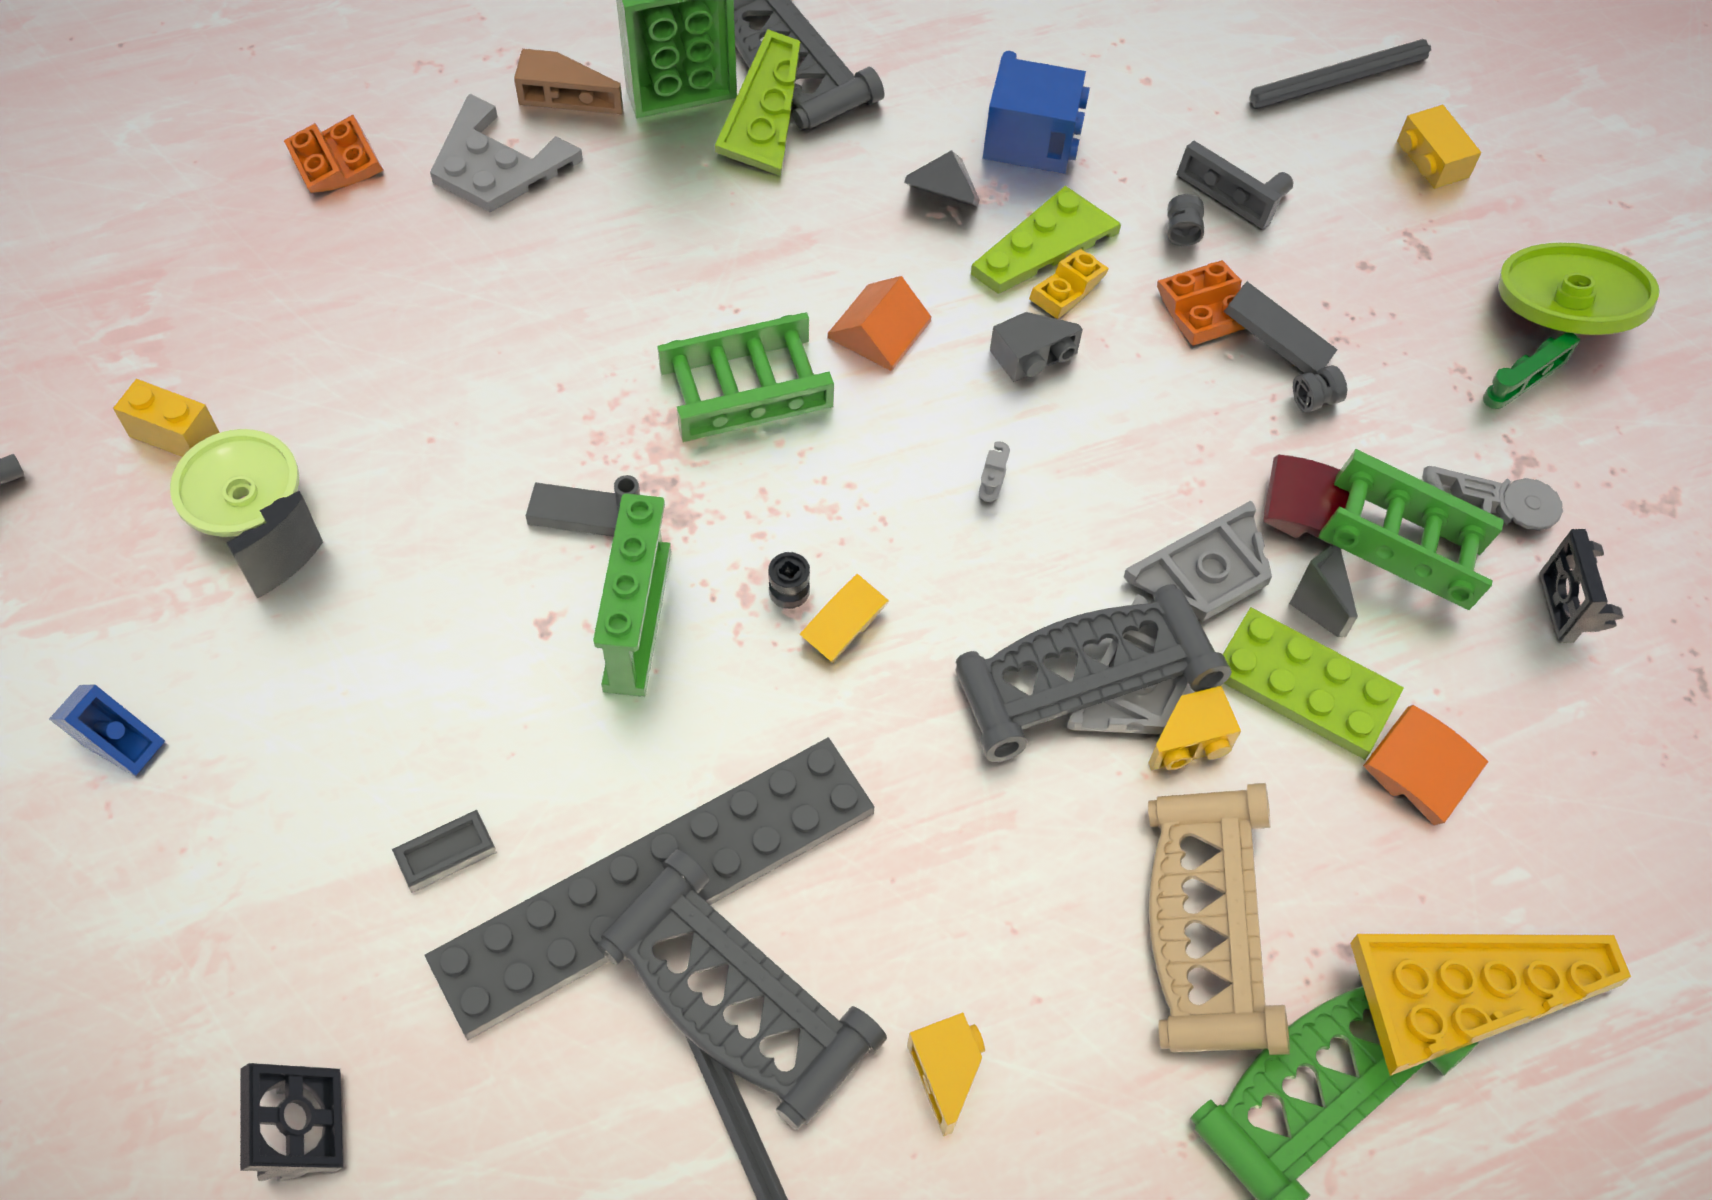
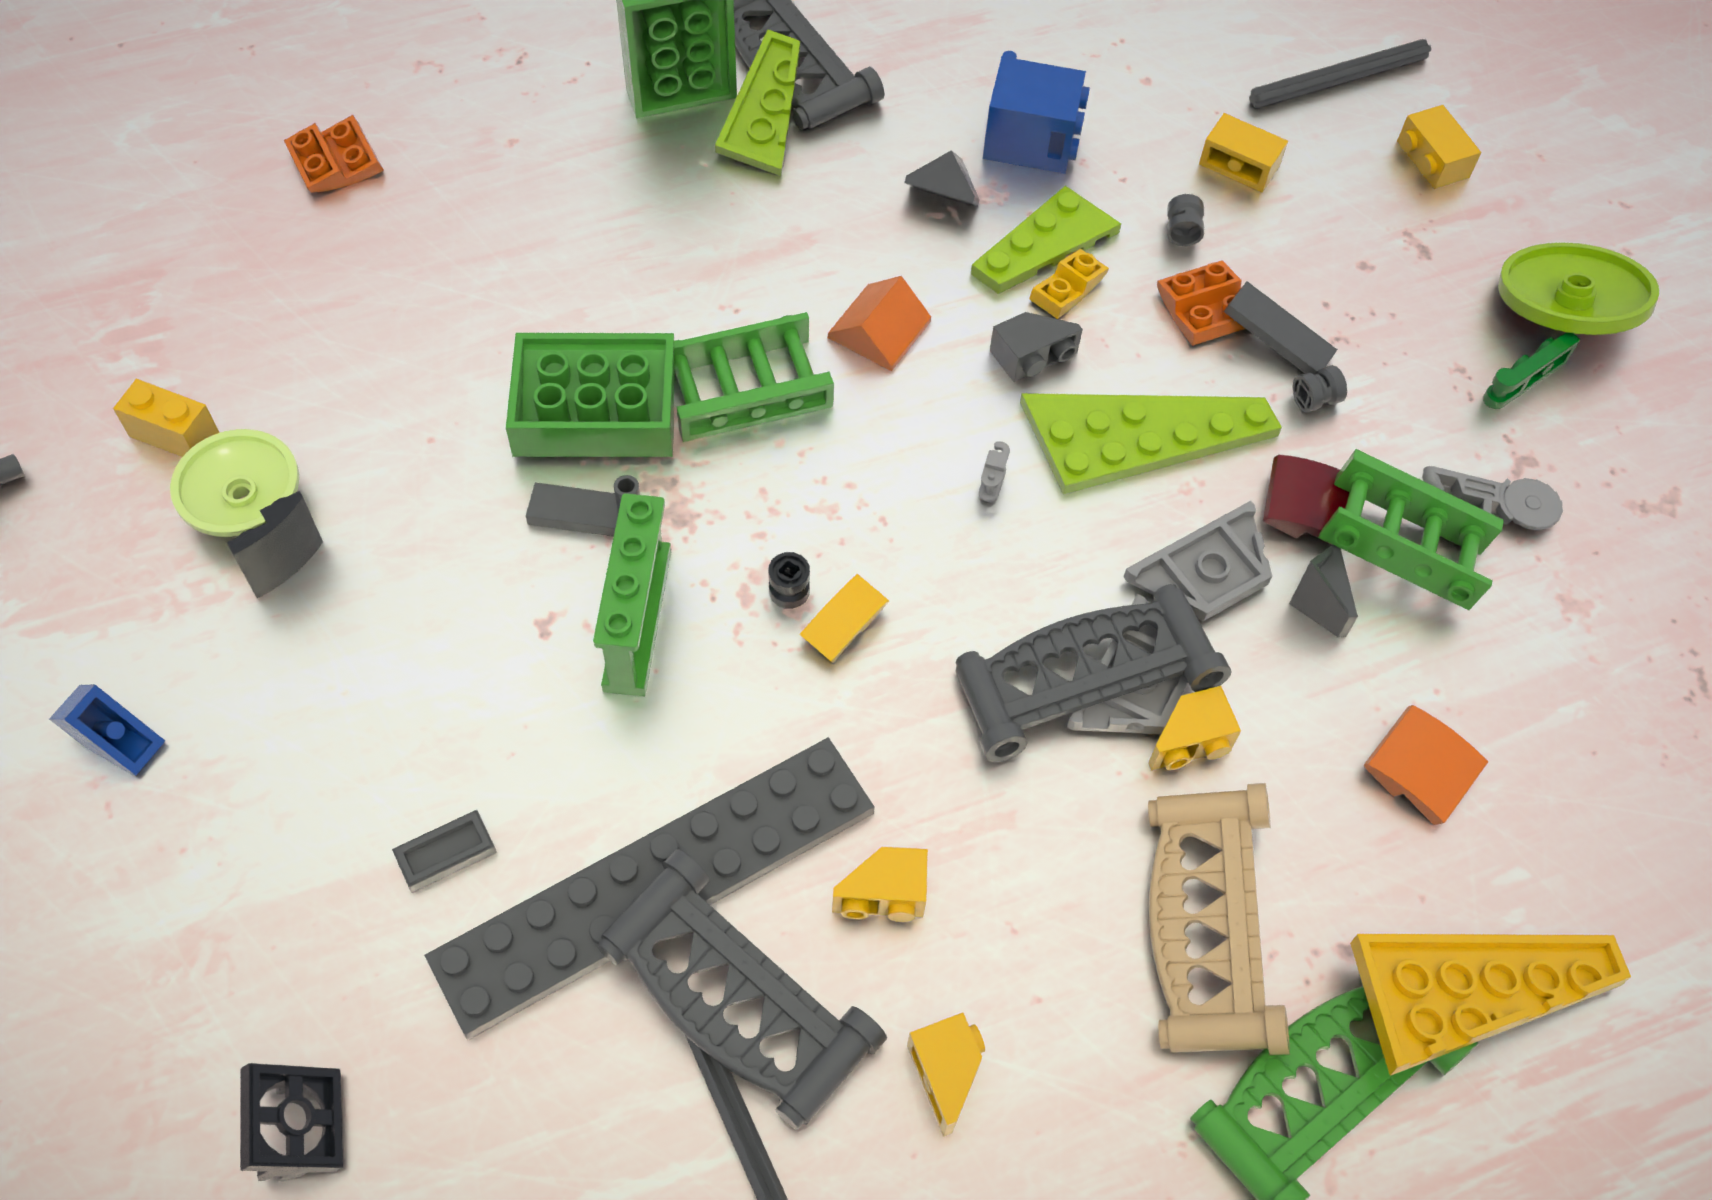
light grey wing [430,94,583,212] -> none
medium nougat slope [514,48,624,115] -> none
dark grey piece [1176,140,1294,229] -> none
lime plate [1223,607,1404,760] -> none
black piece [1539,529,1624,643] -> none
none -> bright green slope [506,333,674,457]
none -> yellow slope [832,847,928,922]
none -> lime wing [1020,393,1282,495]
none -> yellow brick [1199,113,1288,193]

